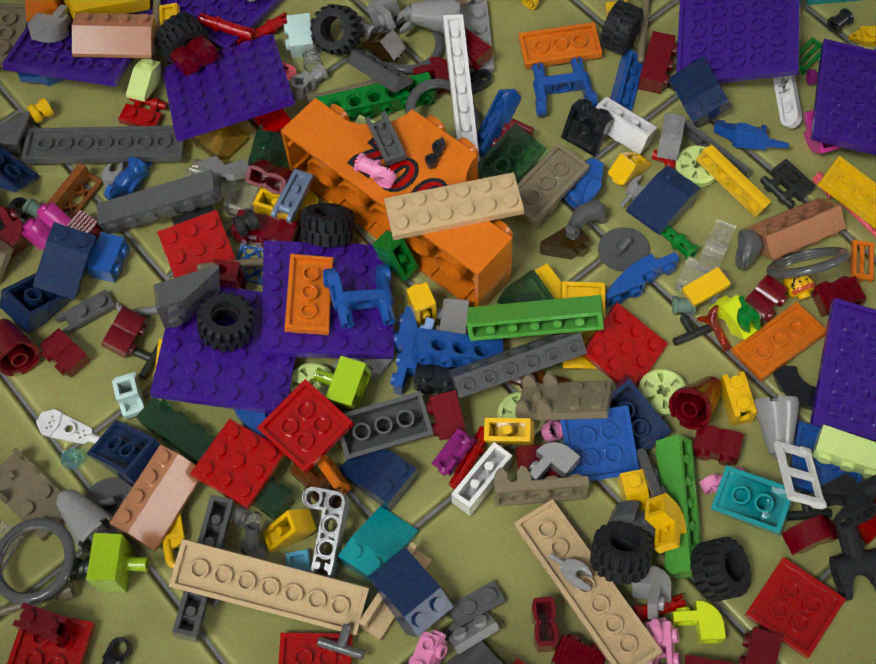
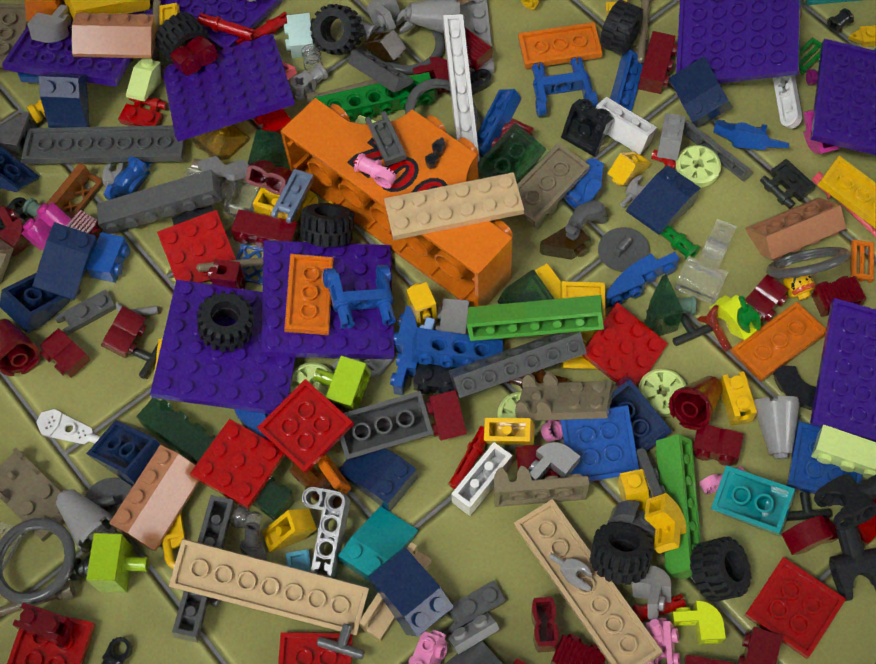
clear light blue plate [61,448,84,470] -> none
light aqua brick [112,372,146,420] -> none
dark grey slope [153,265,220,329] -> none
pearl dark grey wheel [232,209,261,237] -> none
green slope [372,231,419,281] -> none
magenta hinge [431,428,476,476] -> none
yellow tile [681,267,731,307] -> none
yellow fence [696,144,771,218] -> none
dark grey hat [735,228,764,270] -> none
white window [774,441,827,509] -> none
none -> dark blue slope [38,72,90,128]
none -> clear green slope [644,274,684,336]

